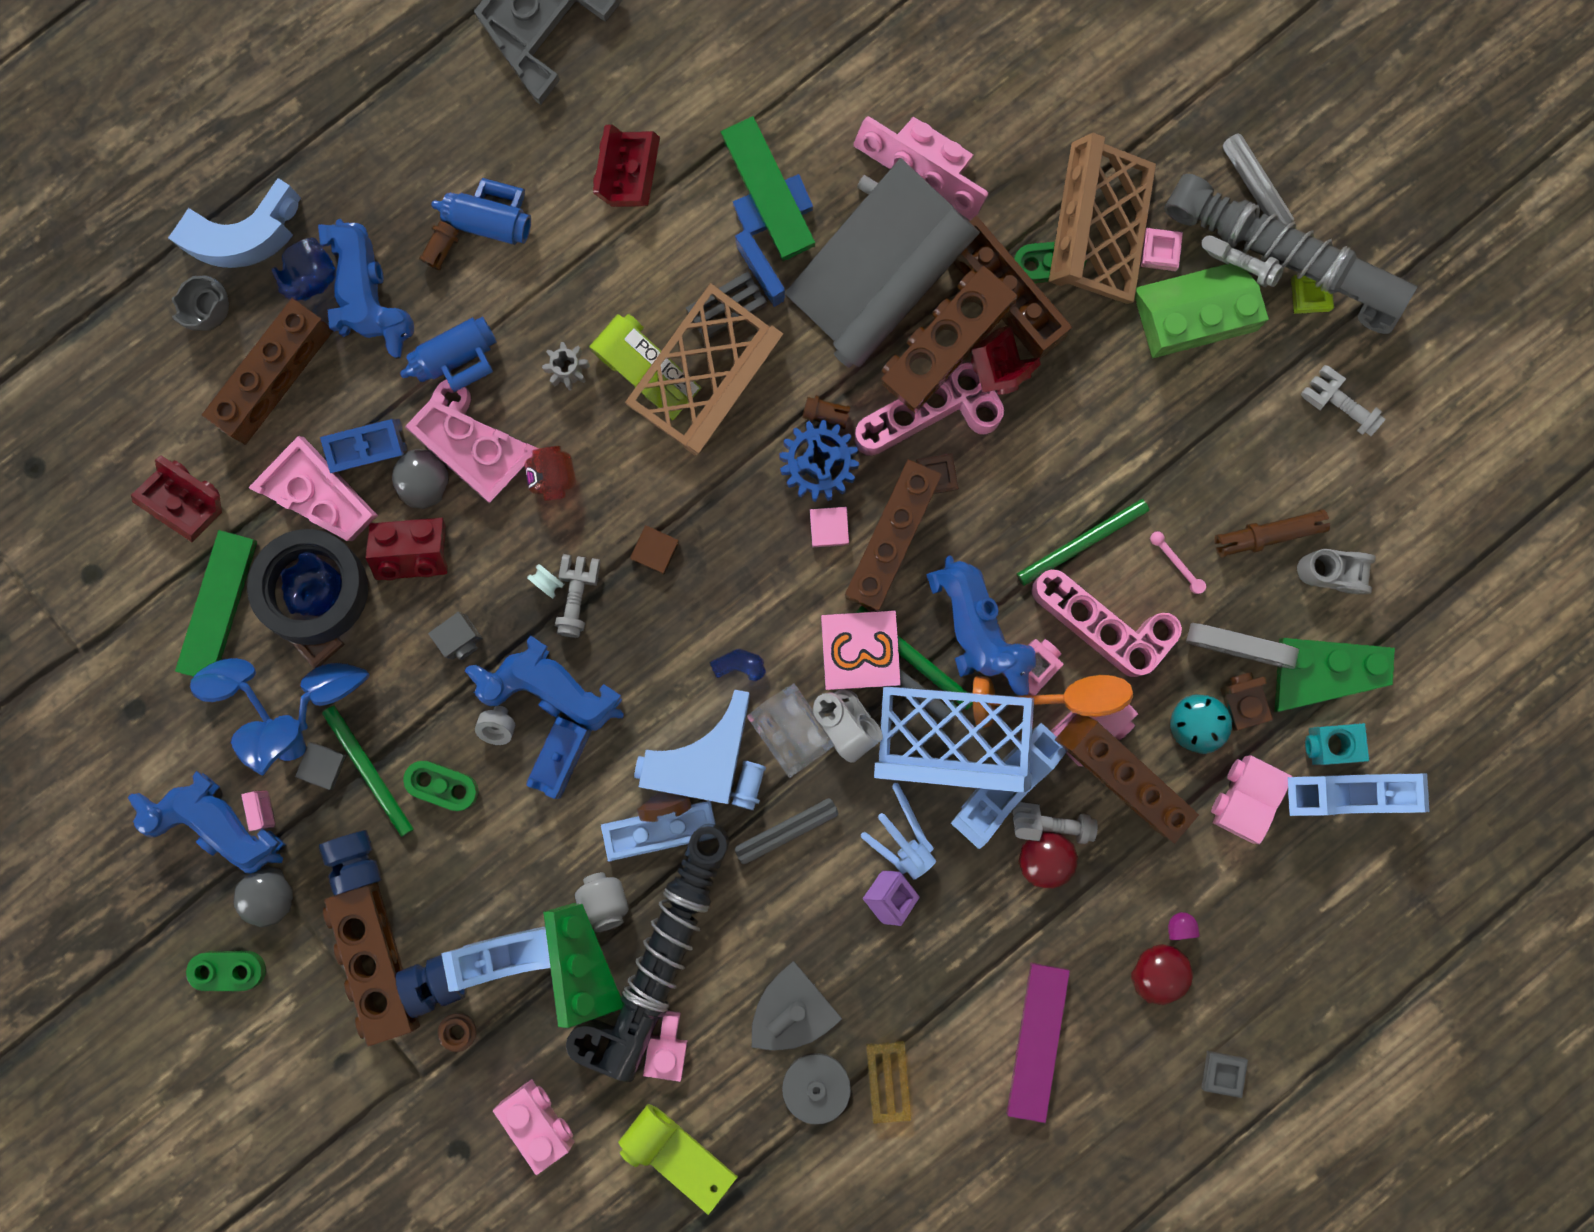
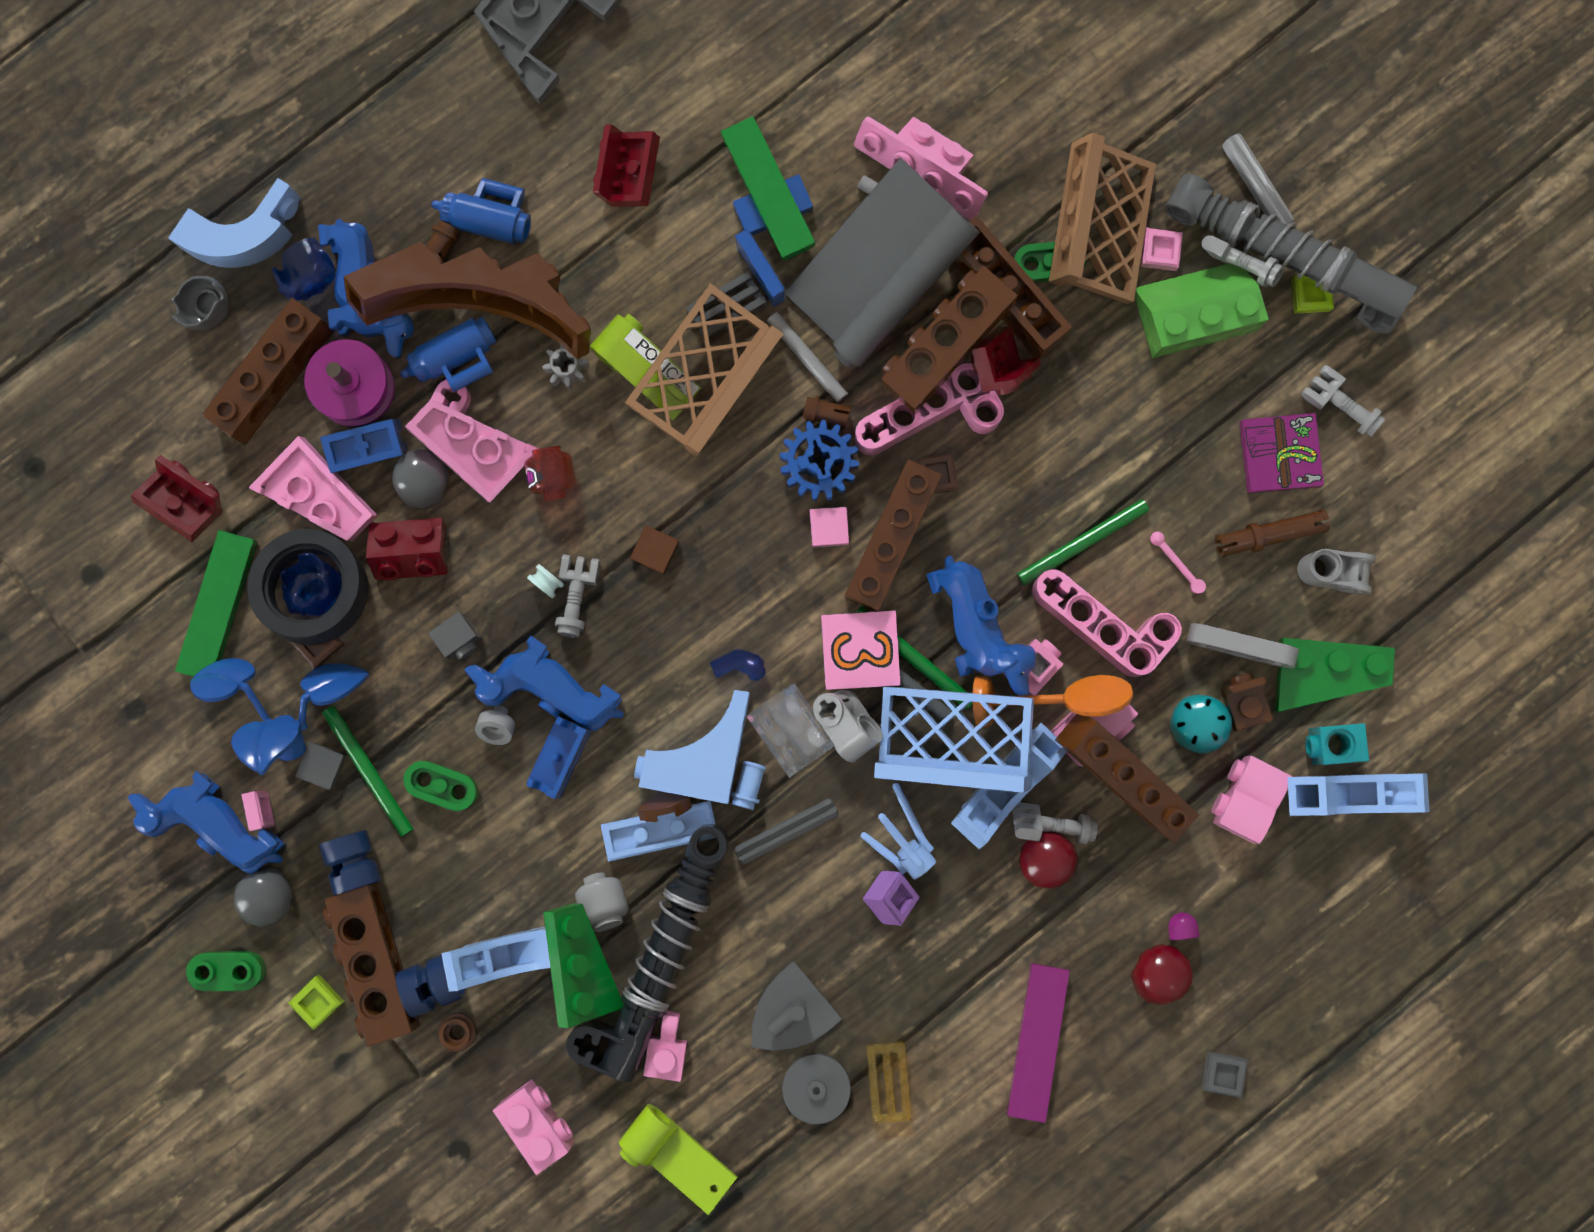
none -> lime tile [288,975,345,1030]
none -> magenta wheel [304,339,395,427]
none -> reddish brown arch [343,241,591,359]
none -> light grey bar [767,312,848,403]
none -> magenta tile [1239,413,1324,494]

